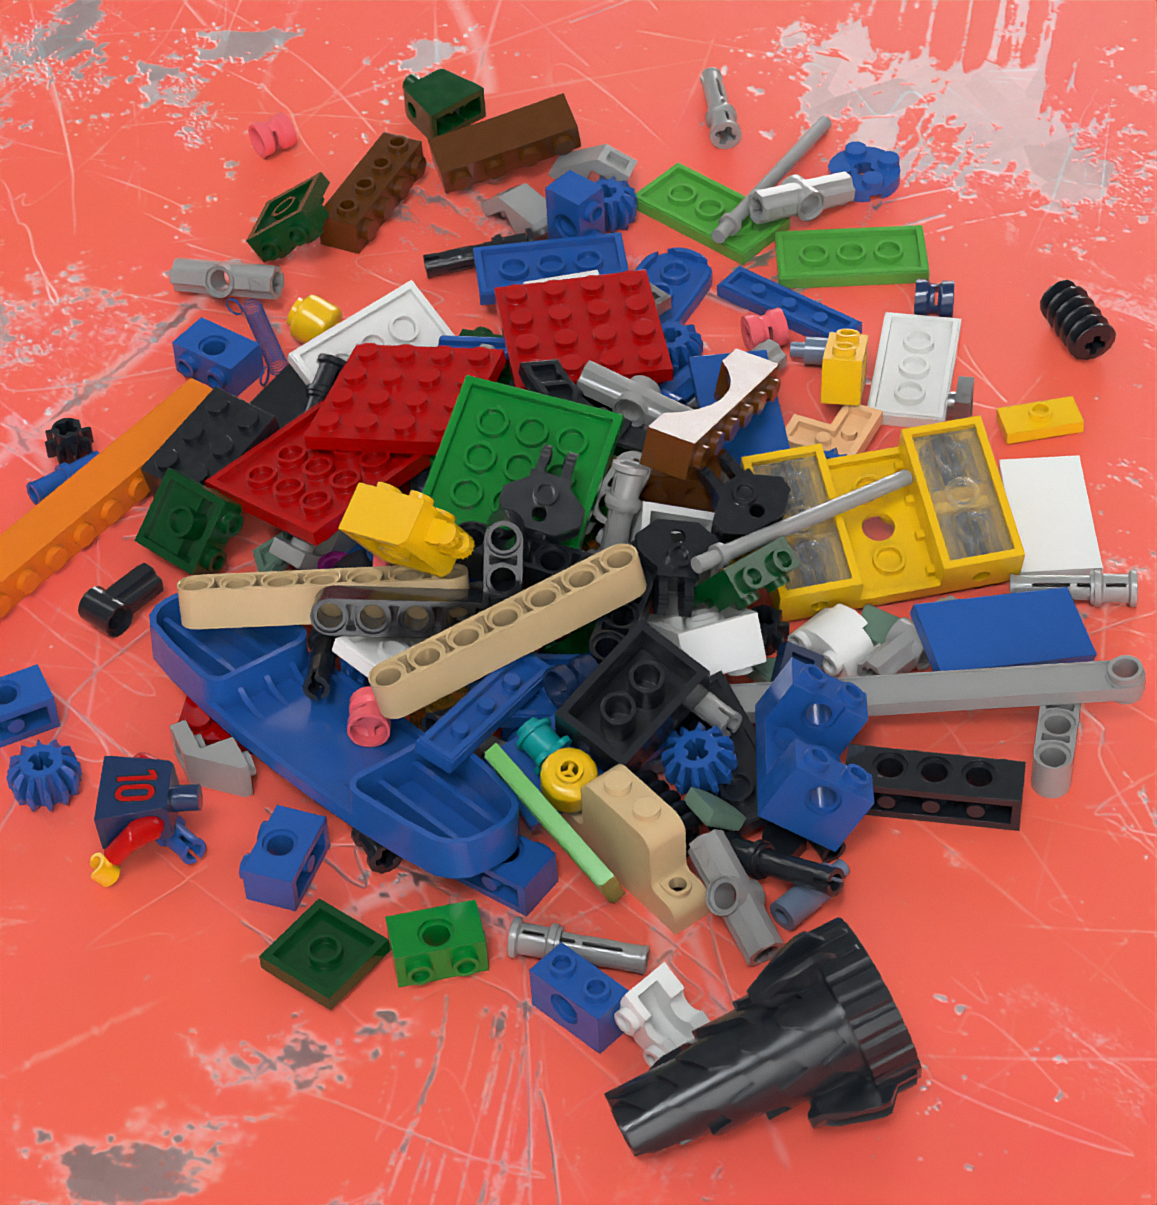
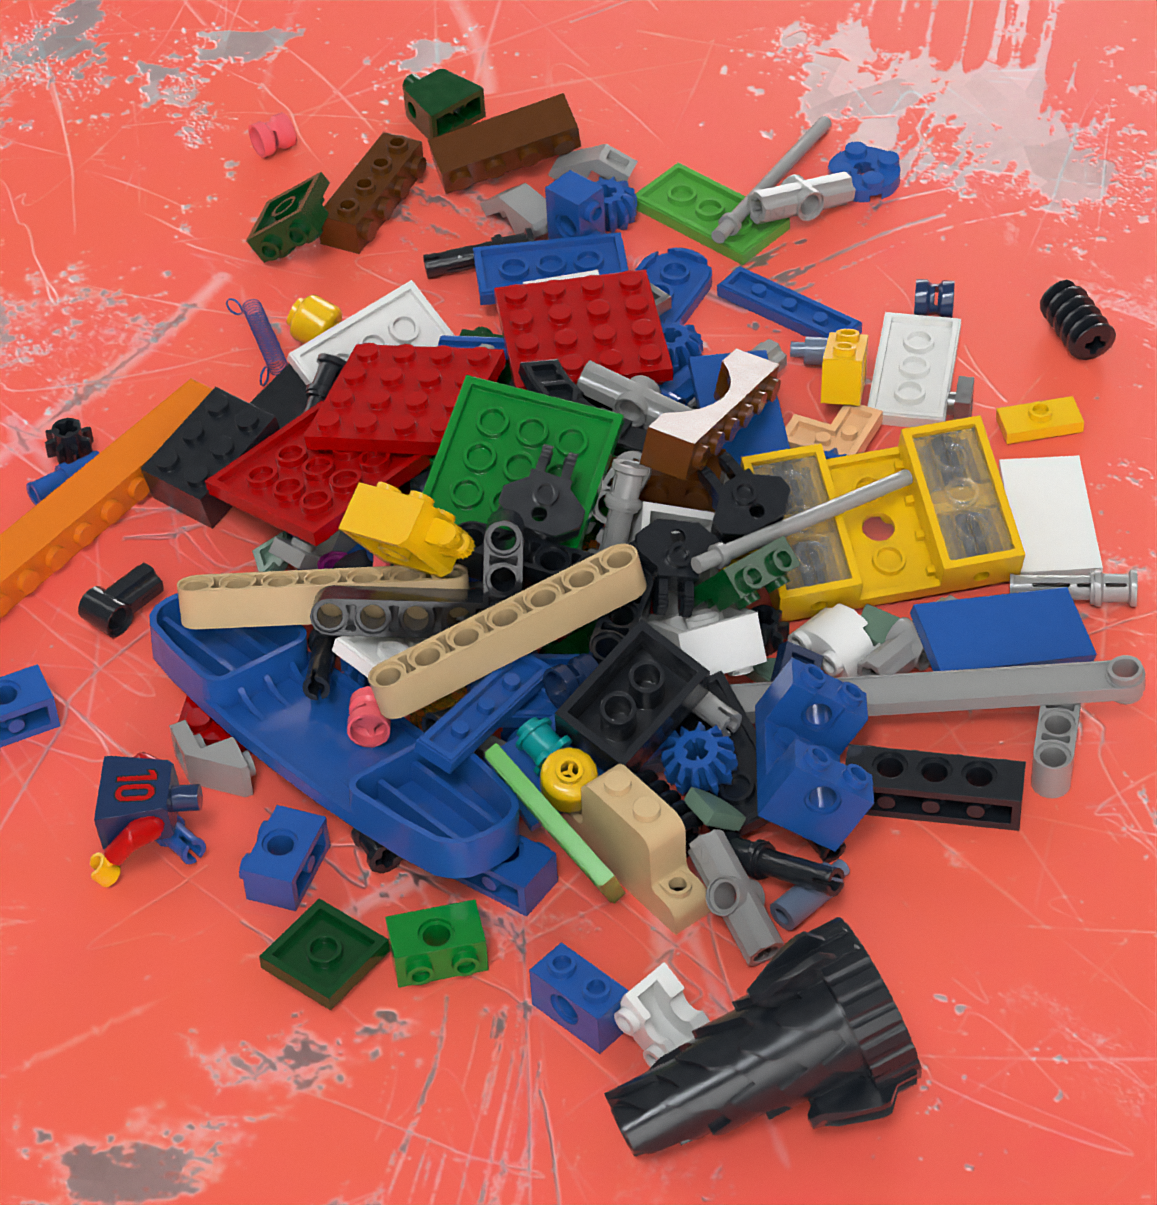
blue gear [6,739,82,812] -> none
dark green plate [134,468,244,575] -> none
light grey piece [170,258,284,300] -> none
blue brick [172,317,265,397] -> none
light grey pin [507,916,650,975] -> none
light grey pin [700,67,742,149] -> none
coral wheel [740,308,789,351] -> none
black tile [762,822,807,857] -> none
bright green tile [774,225,929,289] -> none

